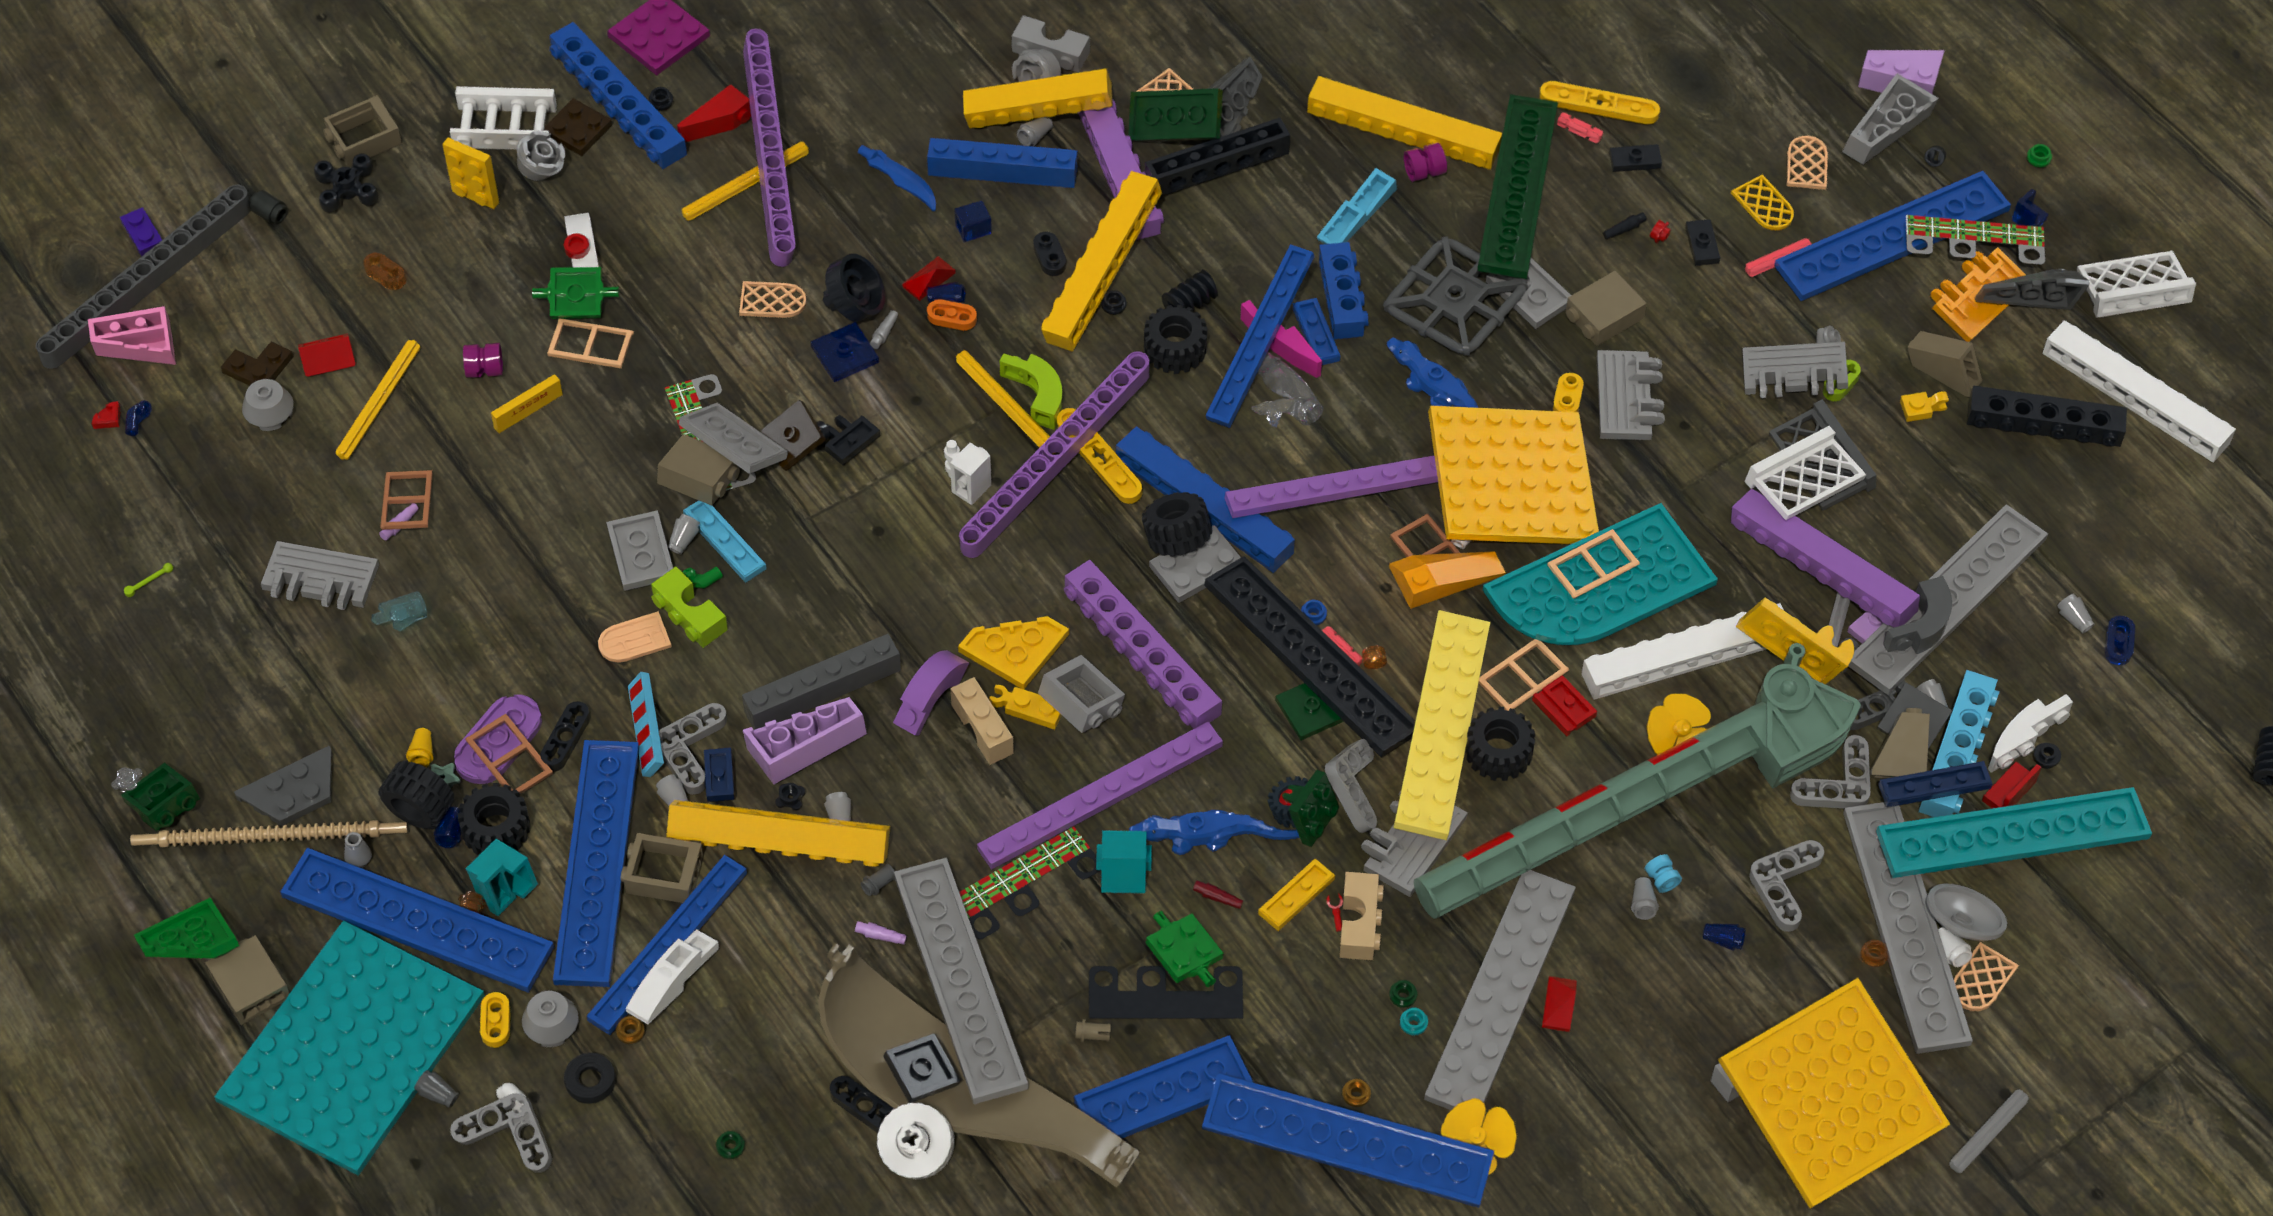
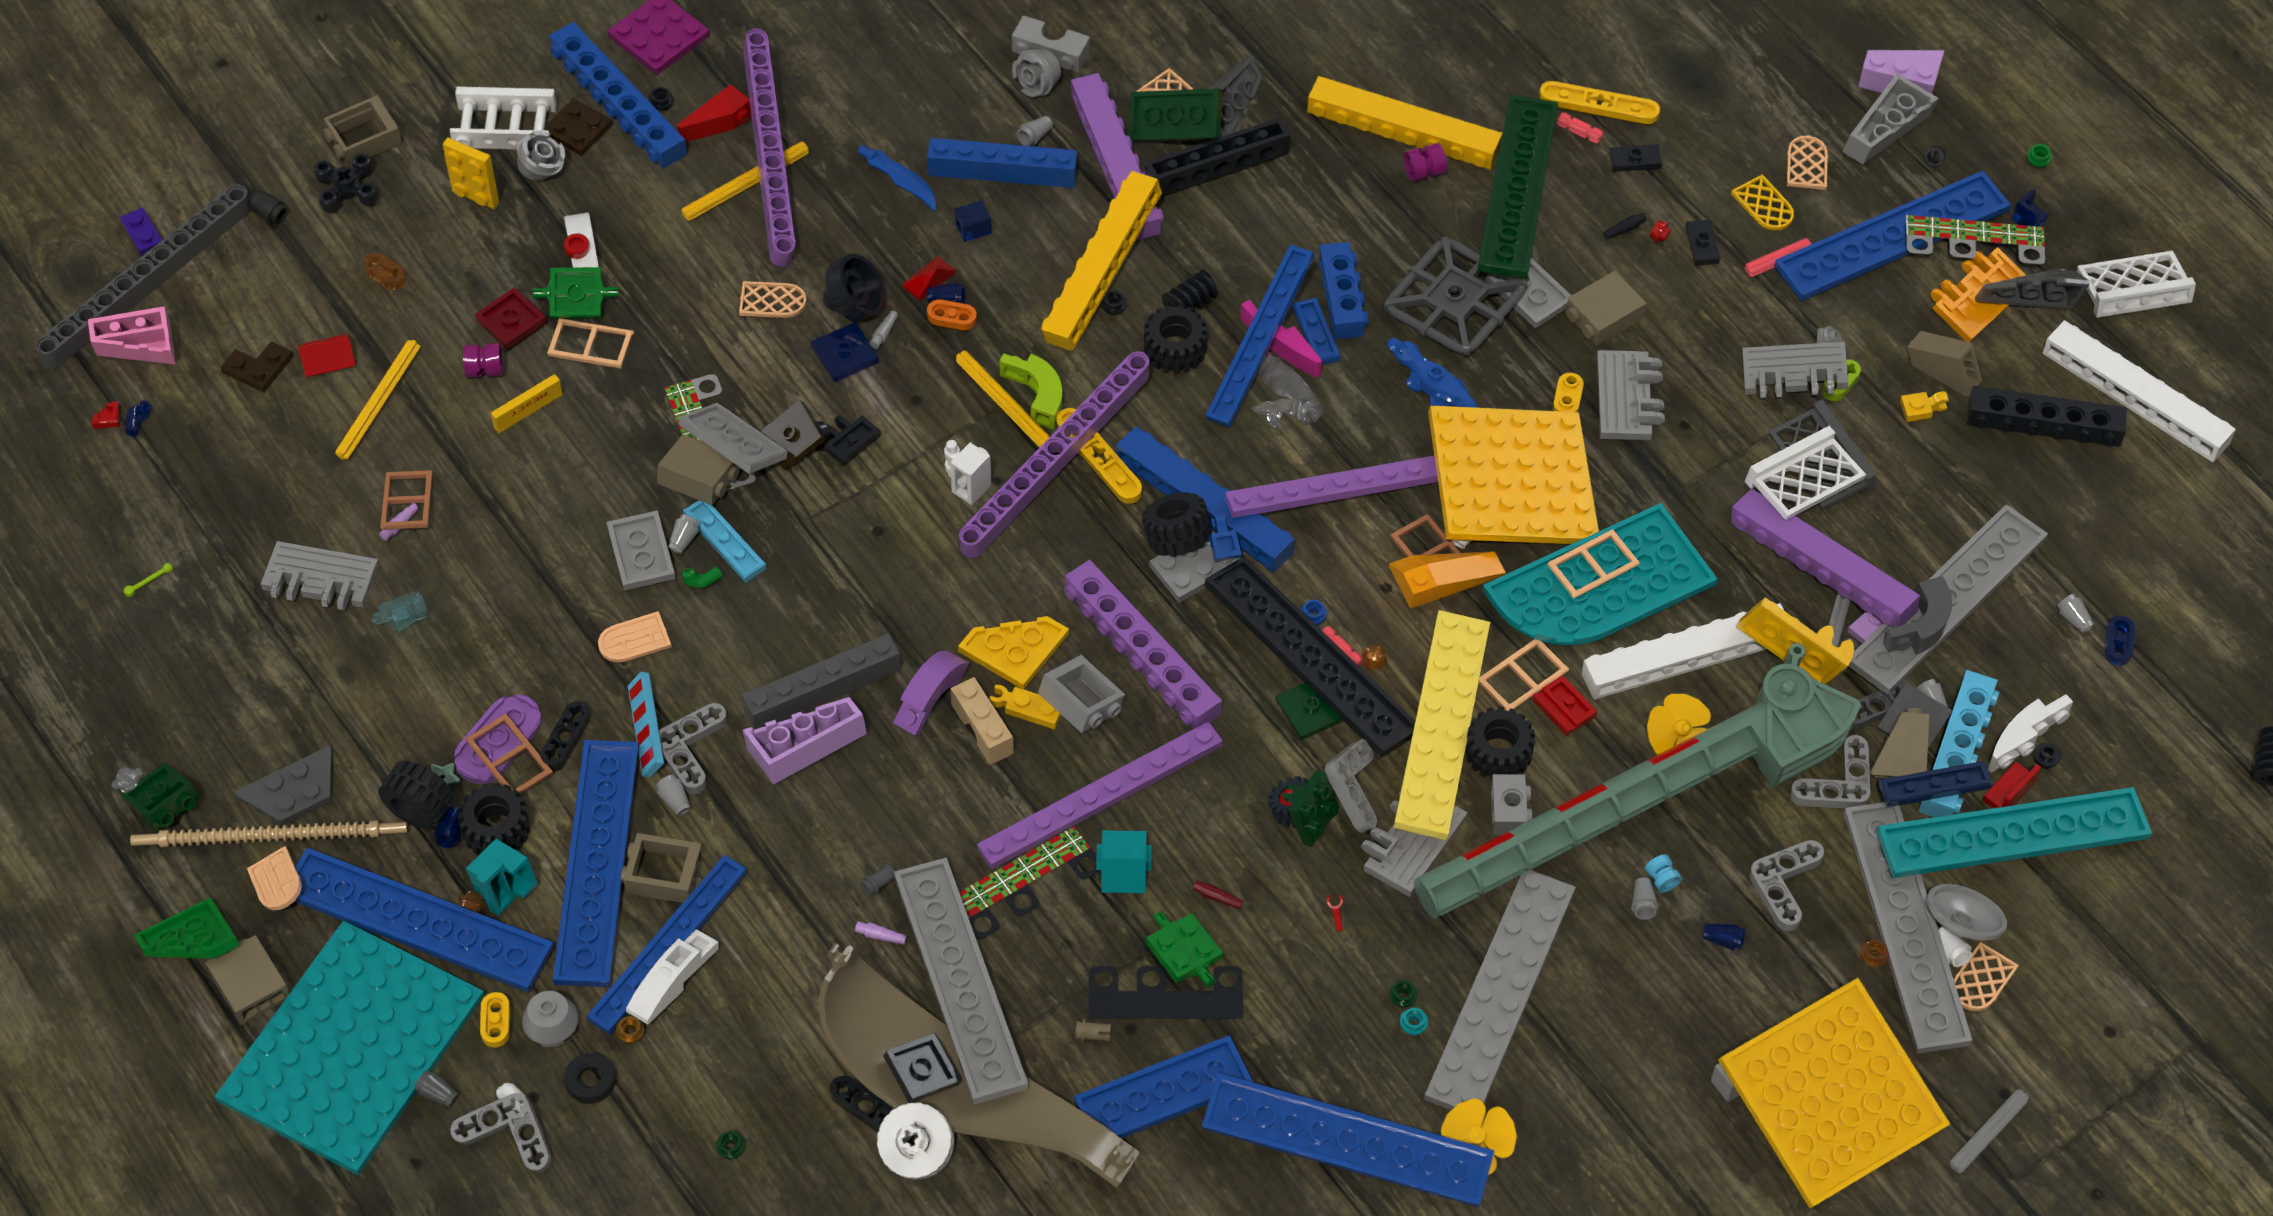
light grey cone [242,379,294,431] -> none
light grey cone [344,832,372,868] -> none
yellow cone [406,728,433,767] -> none
lime arch [651,567,728,648] -> none
yellow brick [666,800,890,866] -> none
dark blue plate [704,748,734,802] -> none
black plate [775,783,805,810] -> none
light grey cone [824,792,851,821] -> none
yellow brick [963,69,1112,129] -> none
black plate [1033,232,1066,276] -> none
blue animal [1129,810,1300,855] -> none
yellow tile [1258,859,1335,931] -> none
medium azure slope [1317,168,1397,244] -> none
tan arch [1340,872,1384,960] -> none
pearl gold plate [1342,1079,1371,1107] -> none
red slope [1542,976,1577,1032] -> none
none -> light nougat window [247,846,302,910]
none -> dark red plate [474,287,547,350]
none -> blue plate [1209,514,1242,562]
none -> light grey brick [1490,774,1532,835]

